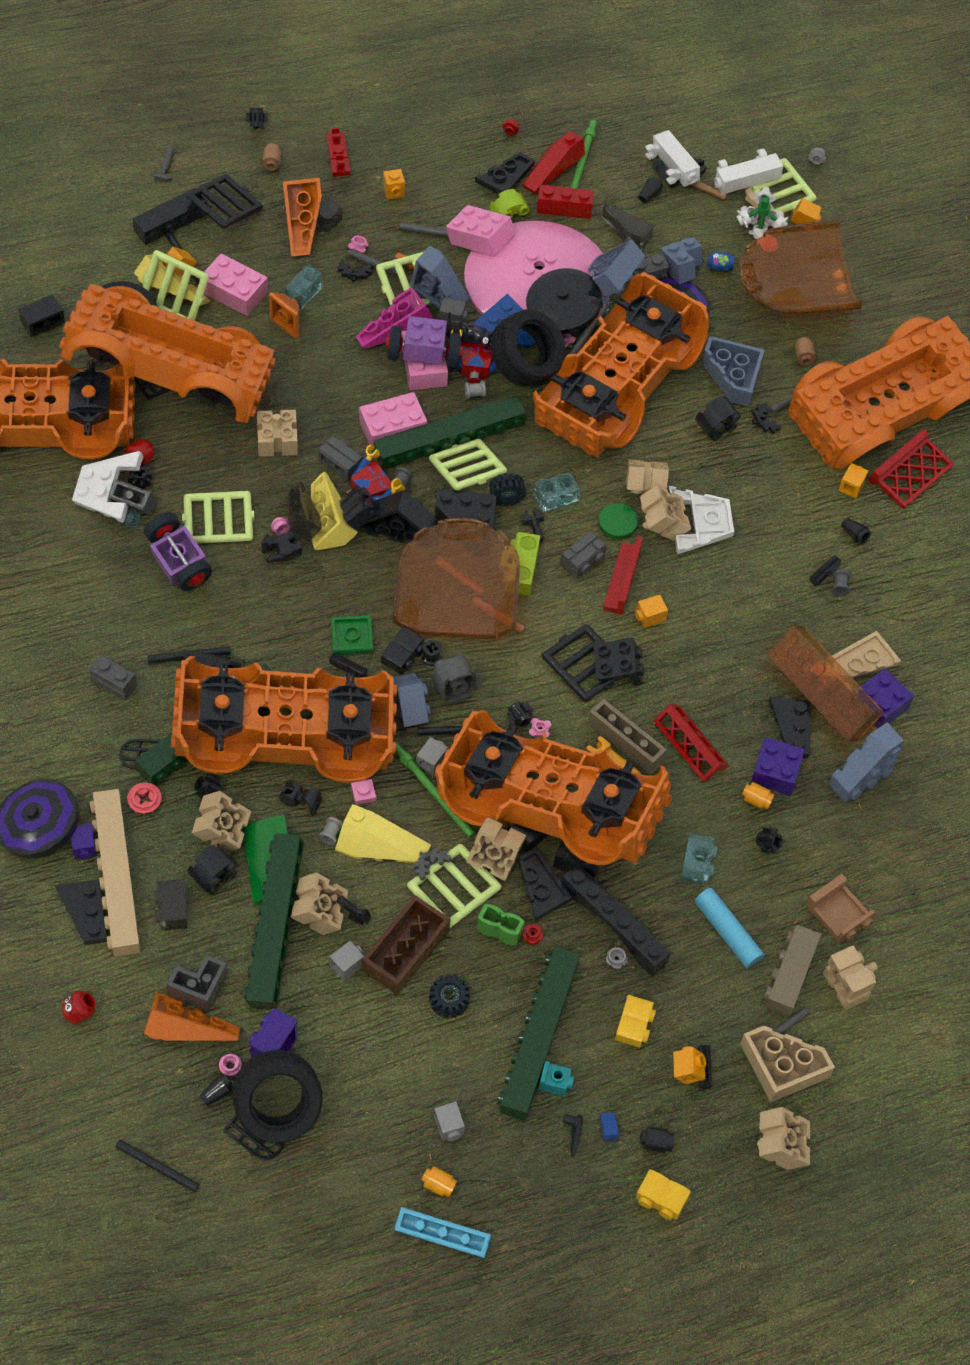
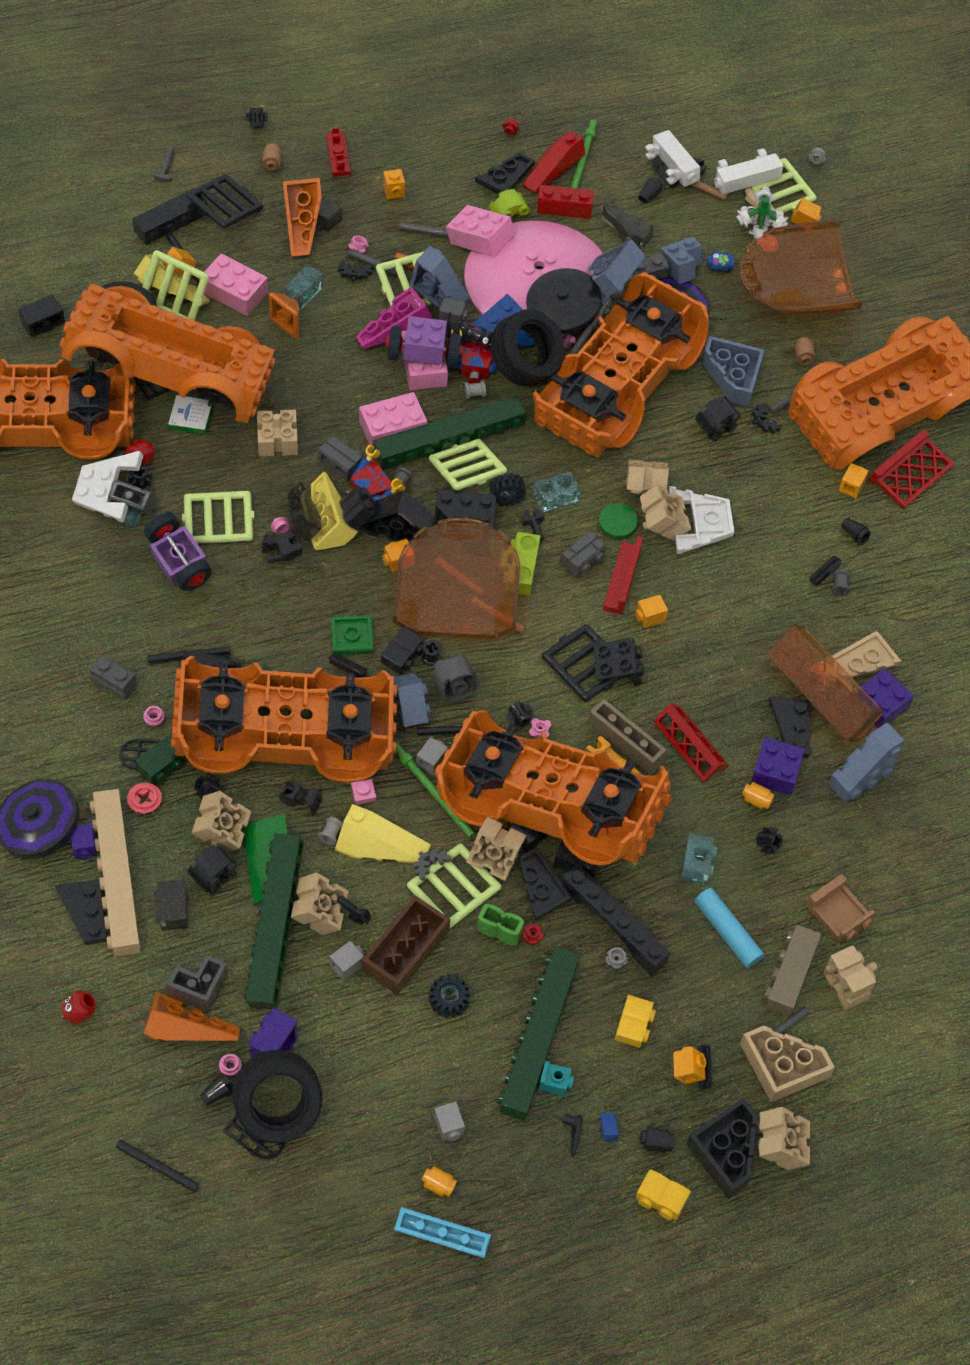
none -> bright pink plate [143,706,165,726]
none -> white tile [167,394,213,435]
none -> light orange brick [382,539,414,572]
none -> black brick [686,1098,758,1199]

